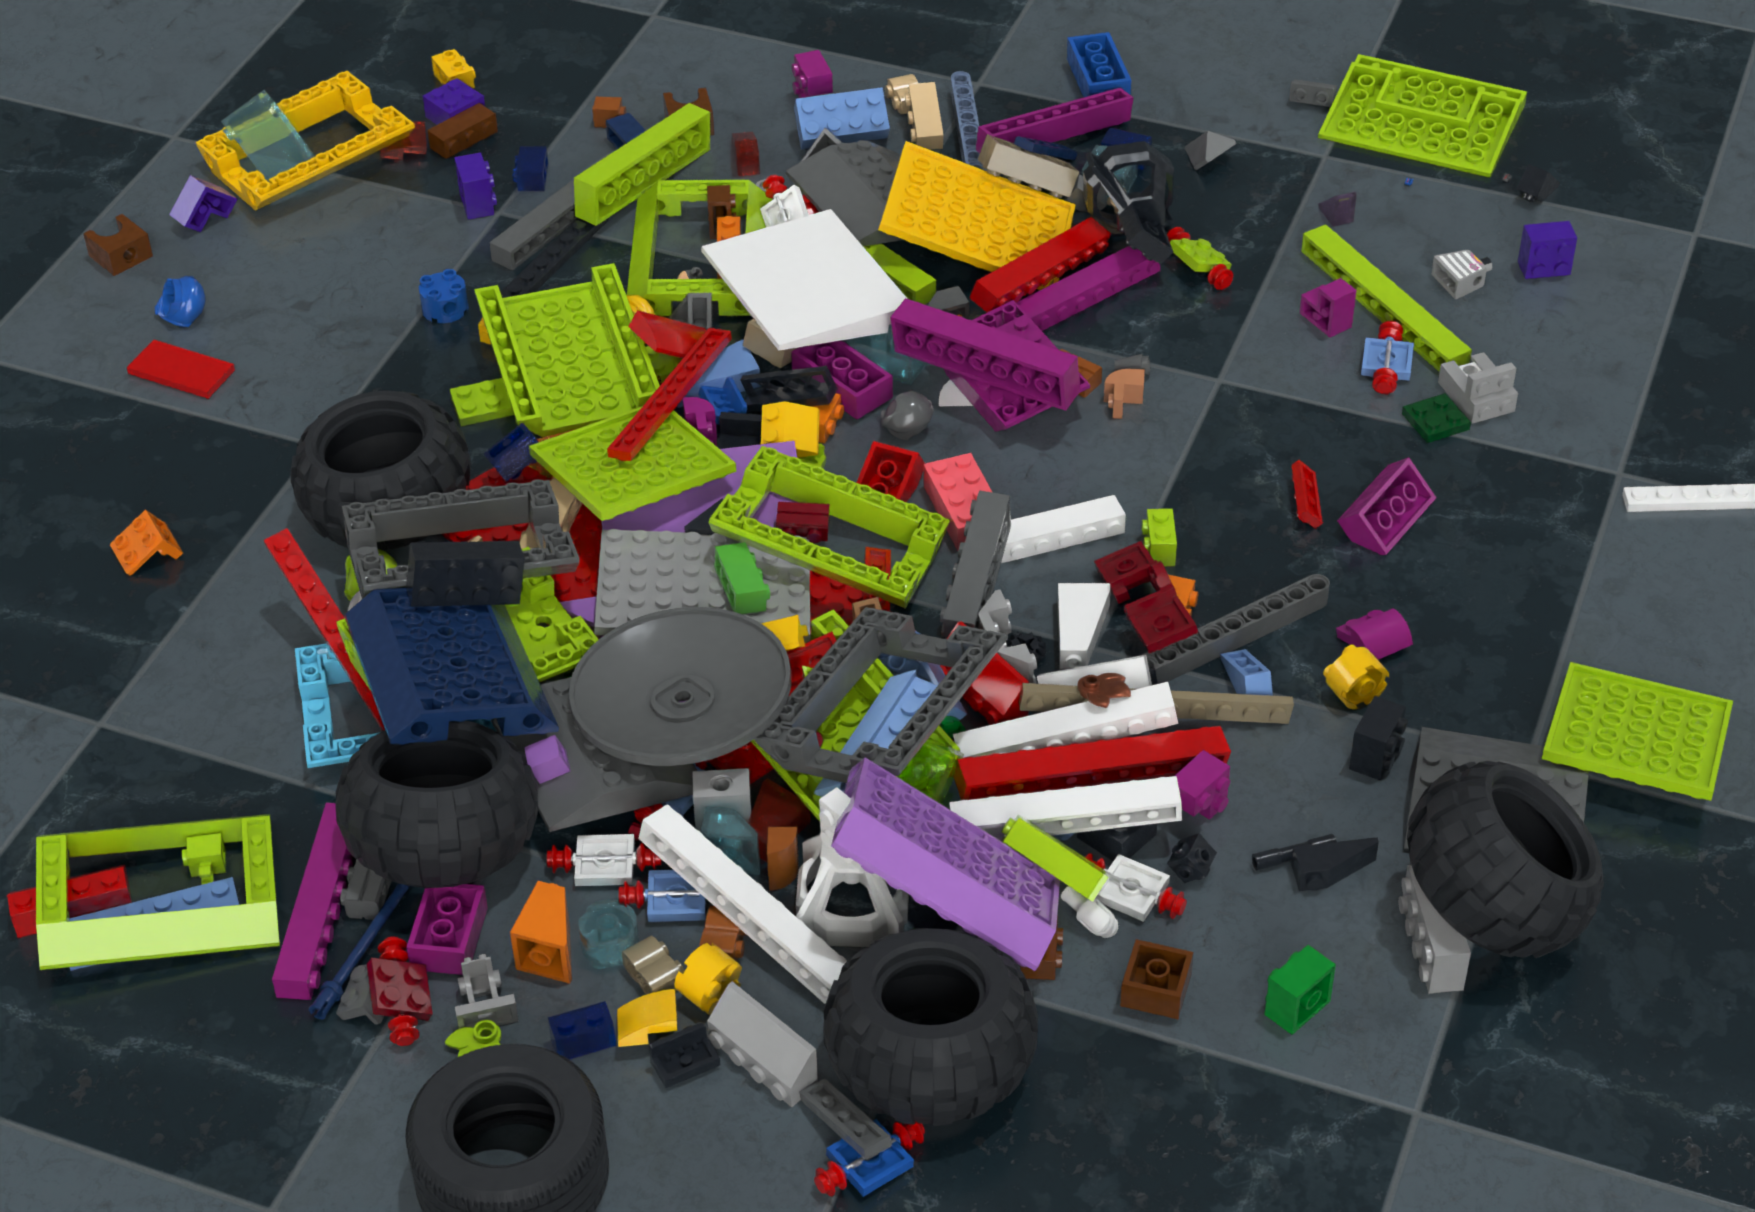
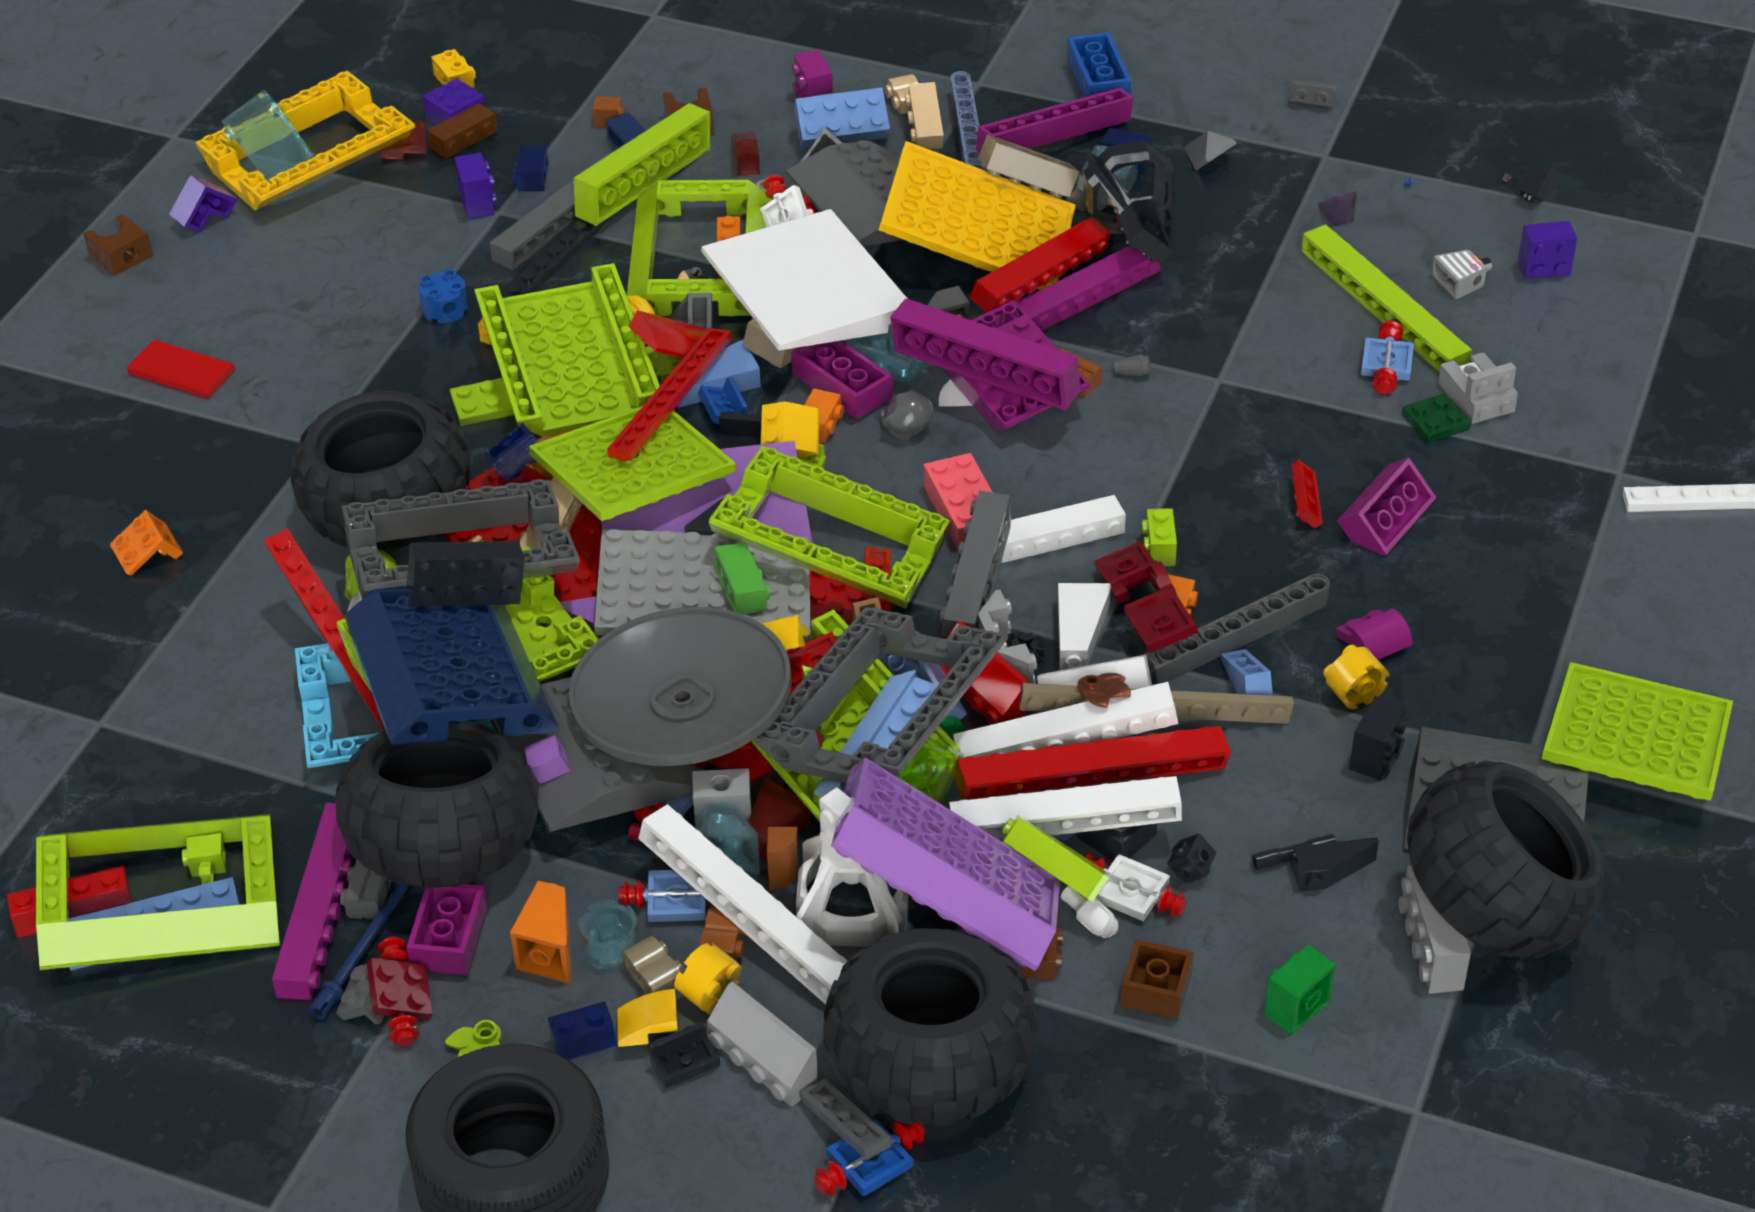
blue helmet [154,276,206,327] -> none
light grey tile [455,954,519,1029] -> none
white plate [547,834,662,886] -> none
magenta brick [683,397,717,447] -> none
reddish brown brick [707,185,736,239] -> none
black fence [740,366,838,413] -> none
dark red brick [776,502,830,543] -> none
red slope [856,441,925,502] -> none
lime brick [863,244,936,305] -> none
dark blue tile [1014,136,1078,160] -> none
nougat brick [1104,369,1145,419] -> none
lime plate [1167,227,1233,290] -> none
magenta brick [1175,750,1231,820] -> none
magenta brick [1300,278,1356,338] -> none
lime slope [1318,54,1527,178] -> none

